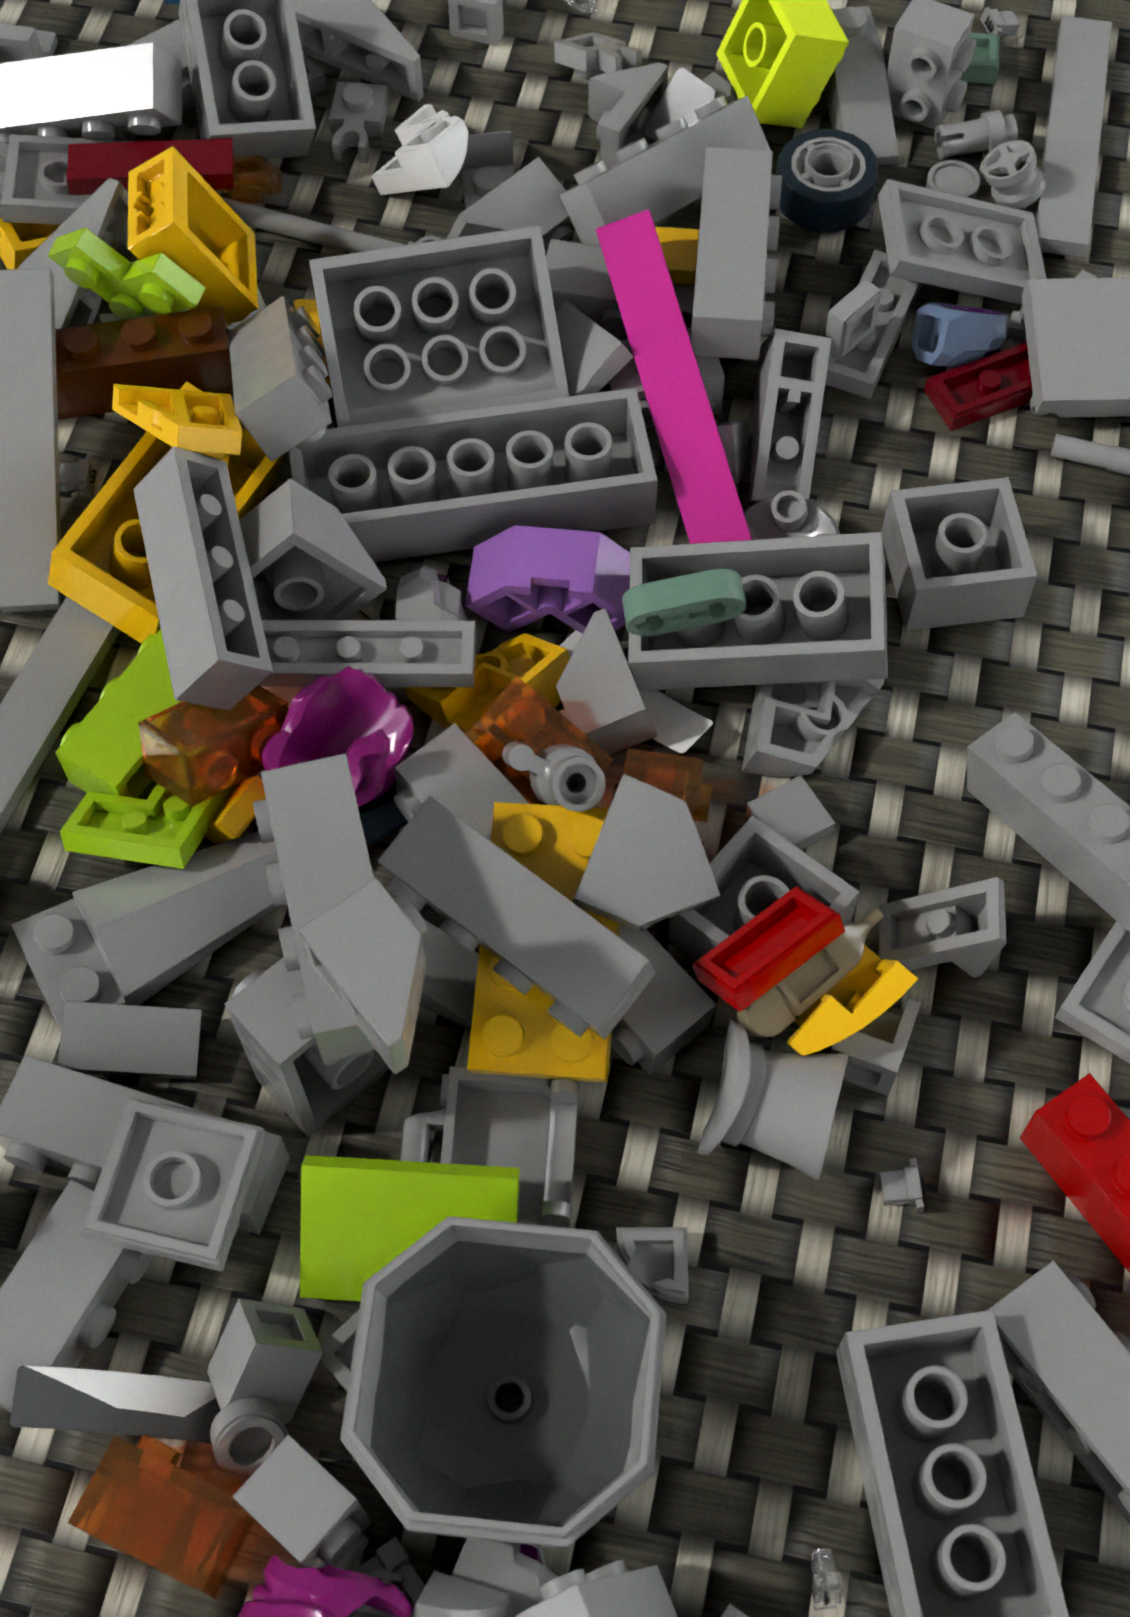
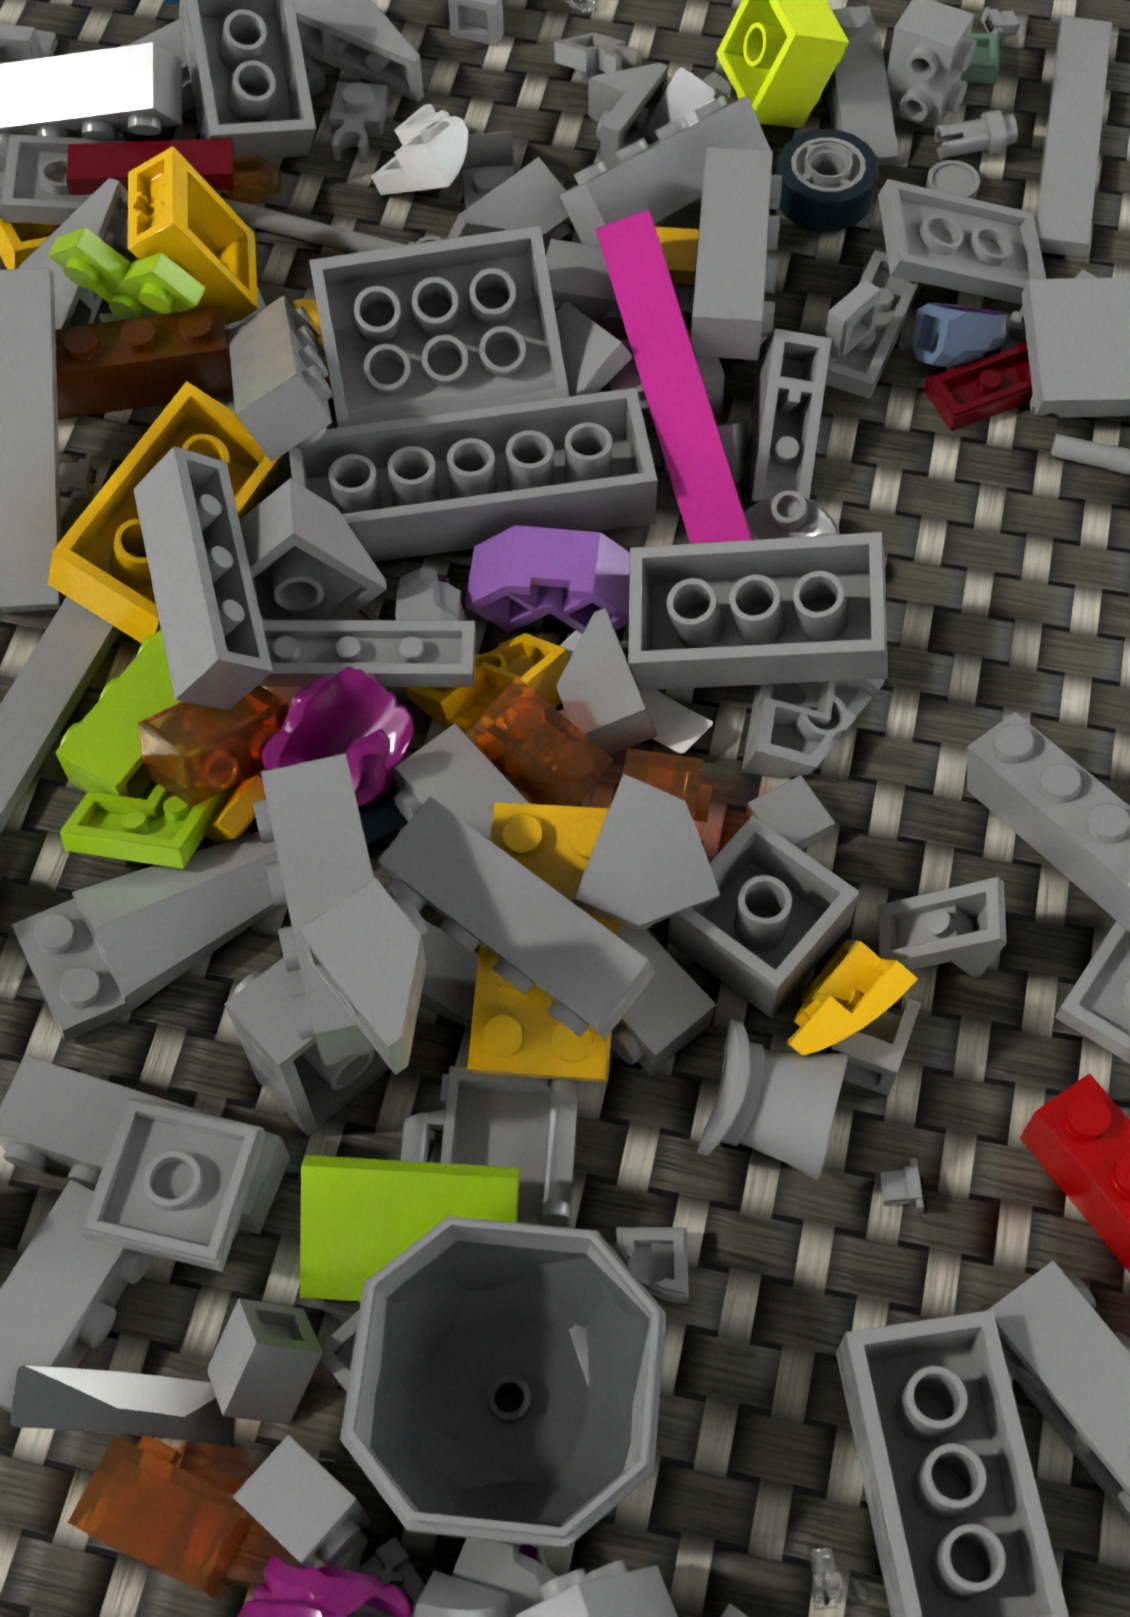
light grey tile [58,1001,202,1080] -> none
yellow wing [112,384,242,460] -> none
light grey tile [210,1397,288,1476] -> none
light grey piece [502,741,606,812] -> none
sand green beam [622,568,746,636] -> none
red tile [692,886,846,1012] -> none
dark tan piece [737,909,884,1038] -> none
light grey brick [881,477,1038,631] -> none
light grey wheel [982,140,1046,209] -> none

